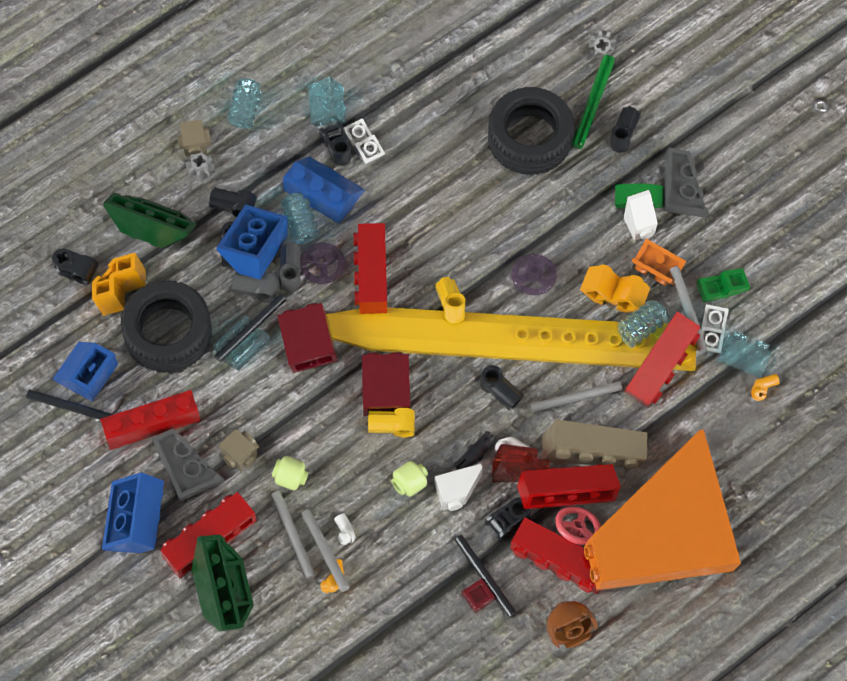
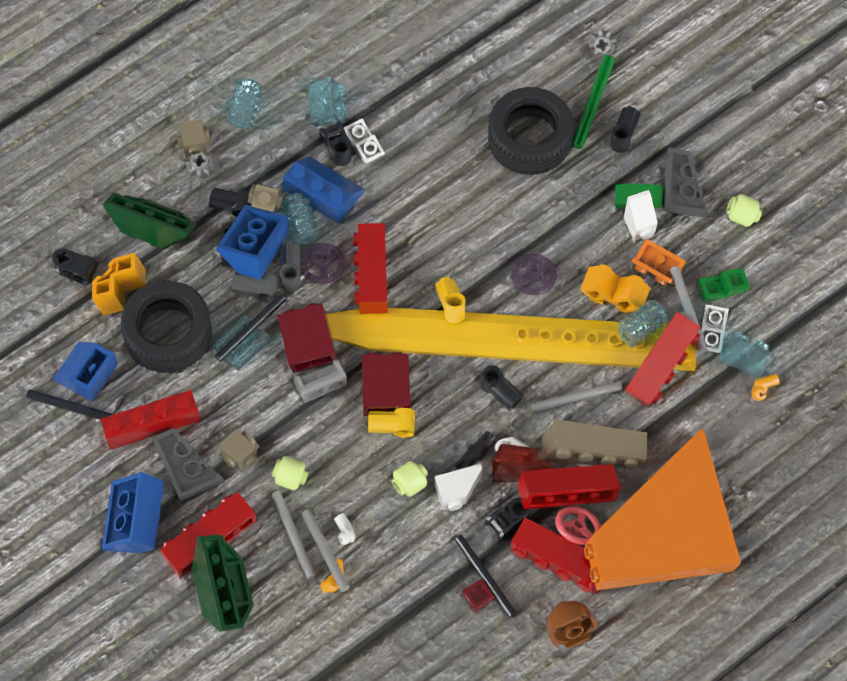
none -> dark tan brick [248,184,283,212]
none -> light grey hinge [294,359,347,403]
none -> yellowish green head [726,194,762,227]

